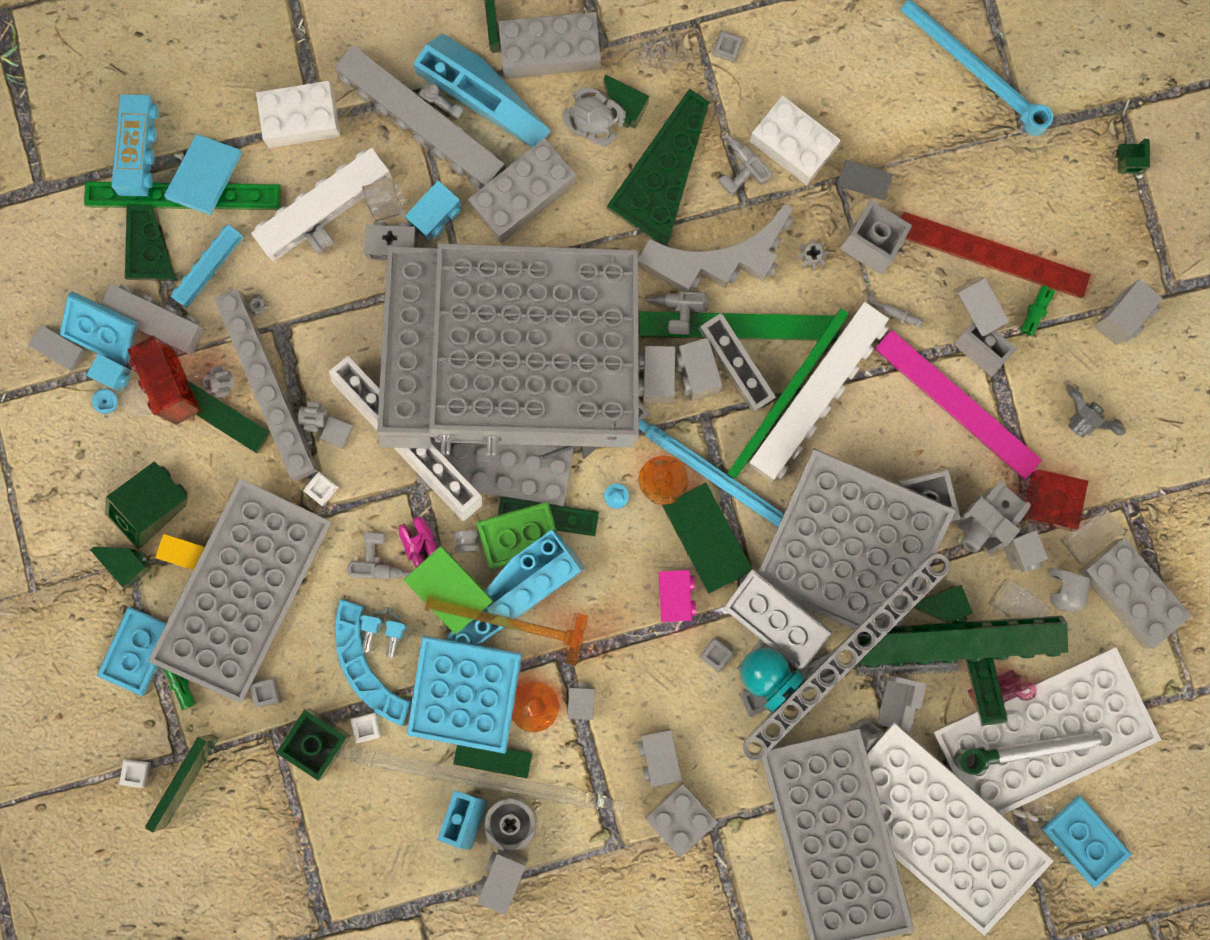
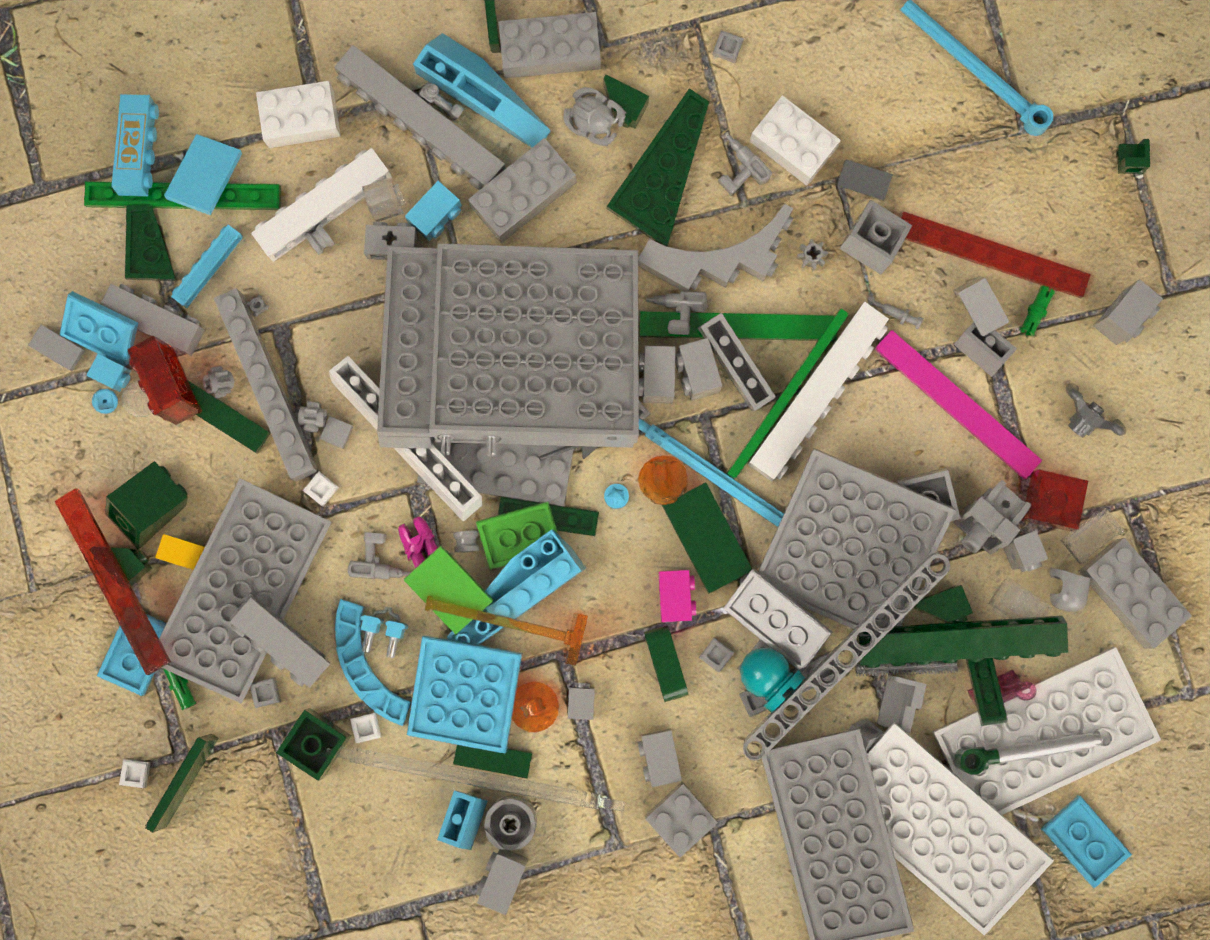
none -> clear red tile [55,488,171,675]
none -> light grey brick [230,594,330,688]
none -> dark green beam [644,625,689,702]

